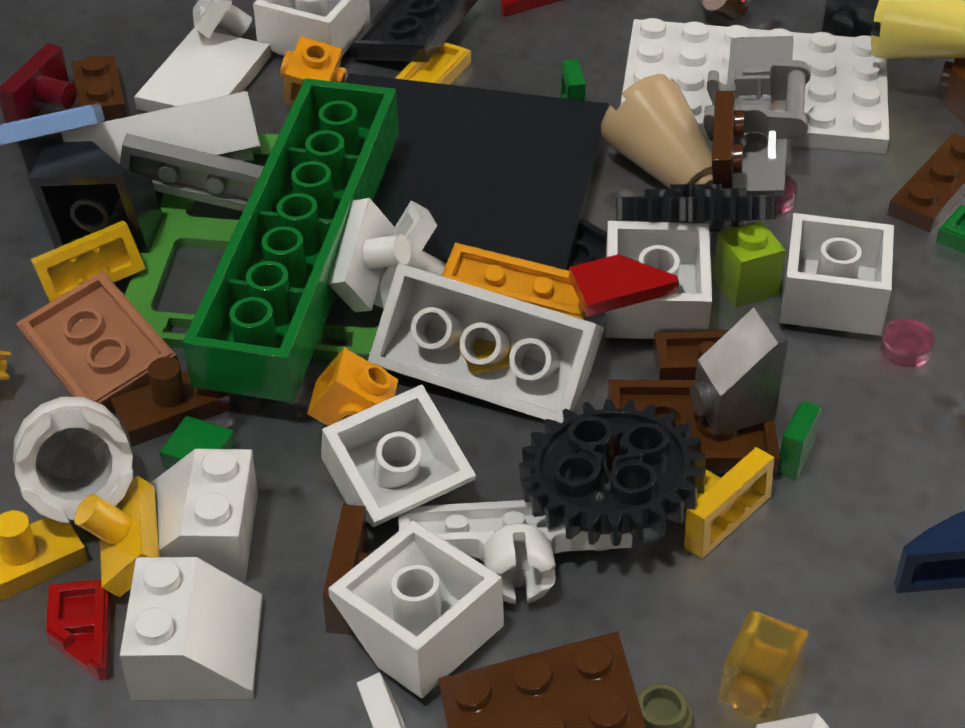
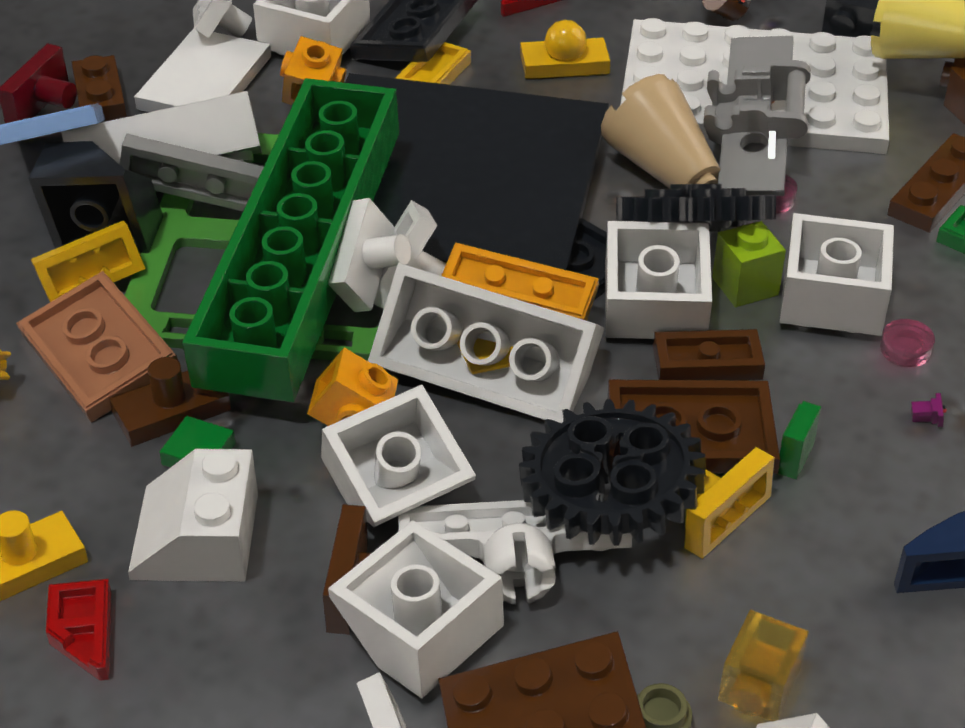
white tile [13,397,133,523] -> none
yellow tile [74,475,160,598] -> none
white slope [120,557,263,700] -> none
green tile [560,59,586,101] -> none
red tile [569,254,679,317] -> none
flat silver slope [690,305,788,435] -> none
reddish brown plate [712,91,745,188] -> none
none -> yellow tile [520,20,611,79]
none -> magenta piece [911,393,947,427]

